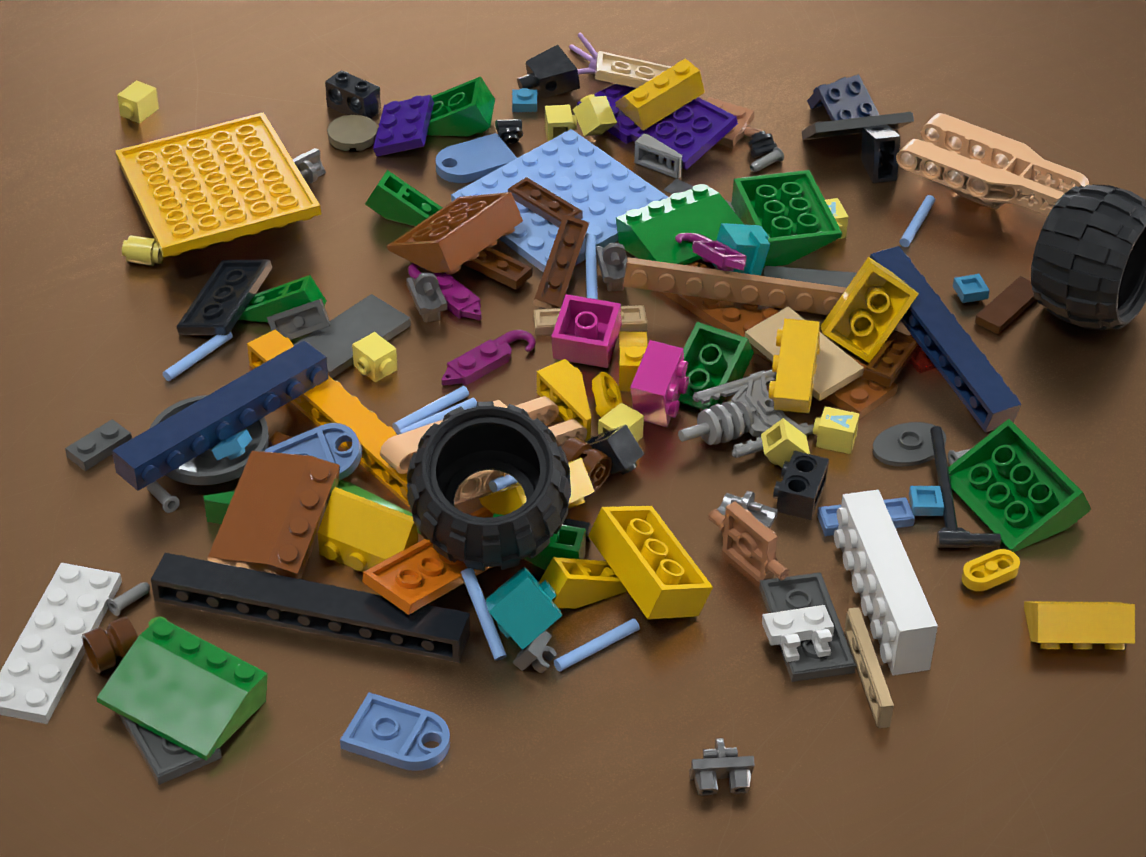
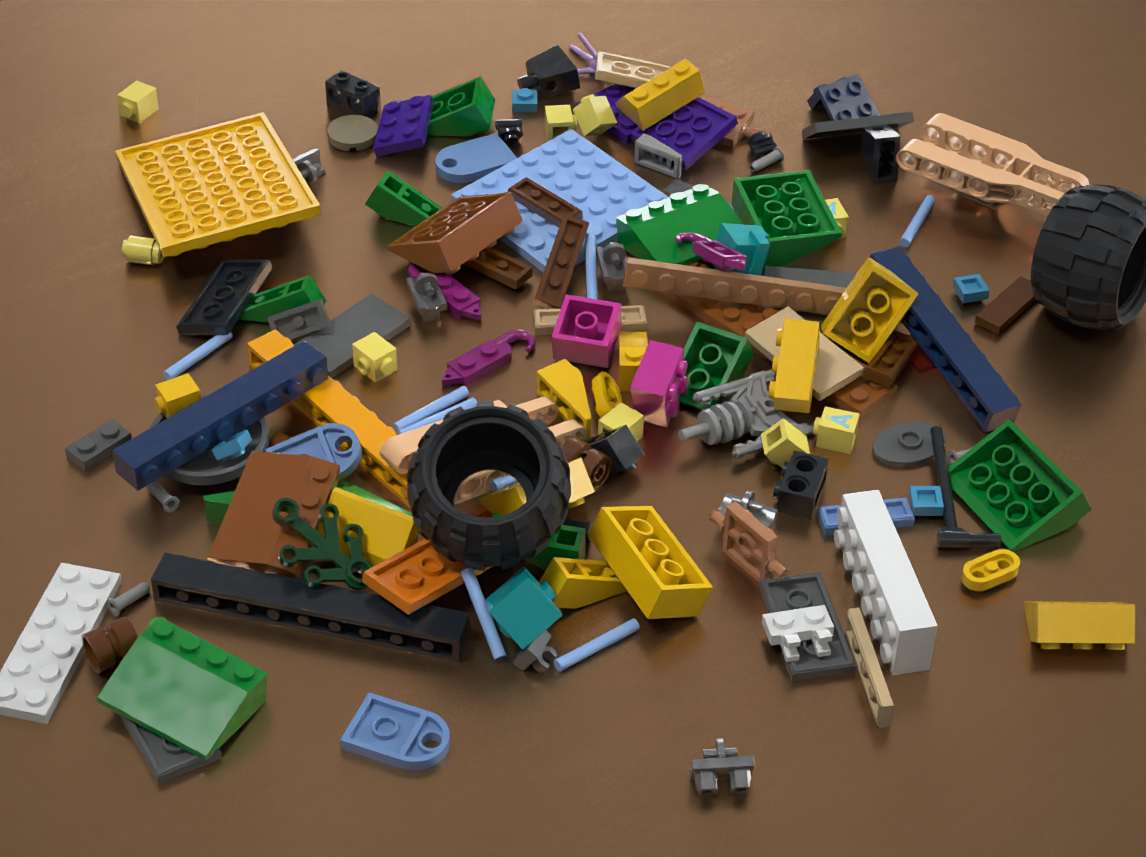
none -> yellow brick [153,373,201,419]
none -> dark green plant [272,498,372,590]

